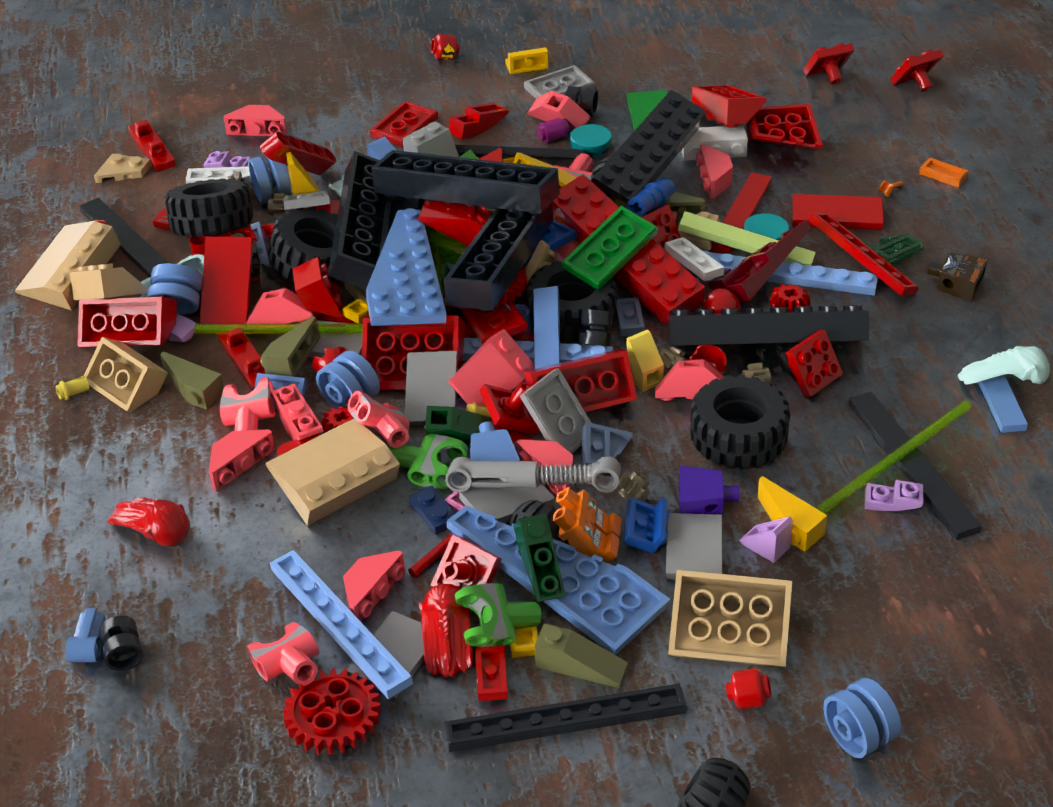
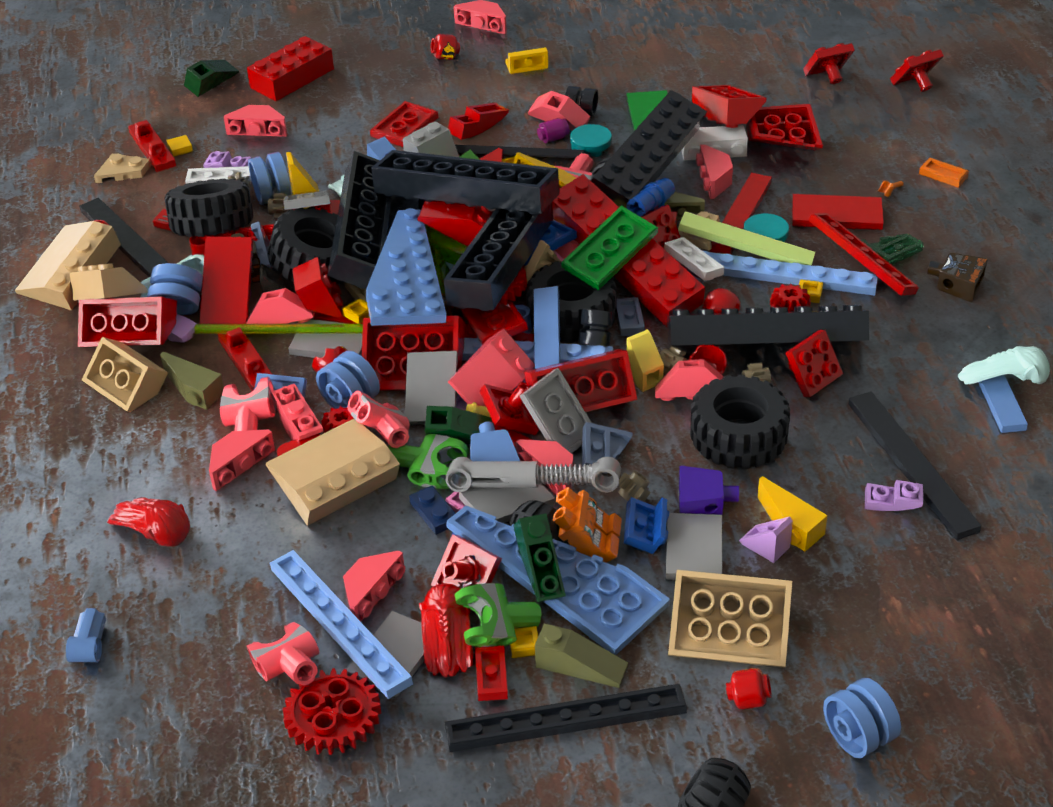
light yellow pin [56,376,90,400] -> none
black wheel [99,616,143,671] -> none
red beam [260,131,337,175] -> none
olive slope [261,317,321,377] -> none
red bar [408,534,452,578] -> none
light grey tile [524,65,595,99] -> none
dark red wedge [707,220,811,303] -> none
clear neon green piece [815,400,972,514] -> none
none -> yellow tile [166,135,193,156]
none -> dark green slope [184,60,239,97]
none -> red brick [247,36,334,101]
none -> coral slope [454,0,507,34]
none -> yellow tile [799,279,823,303]

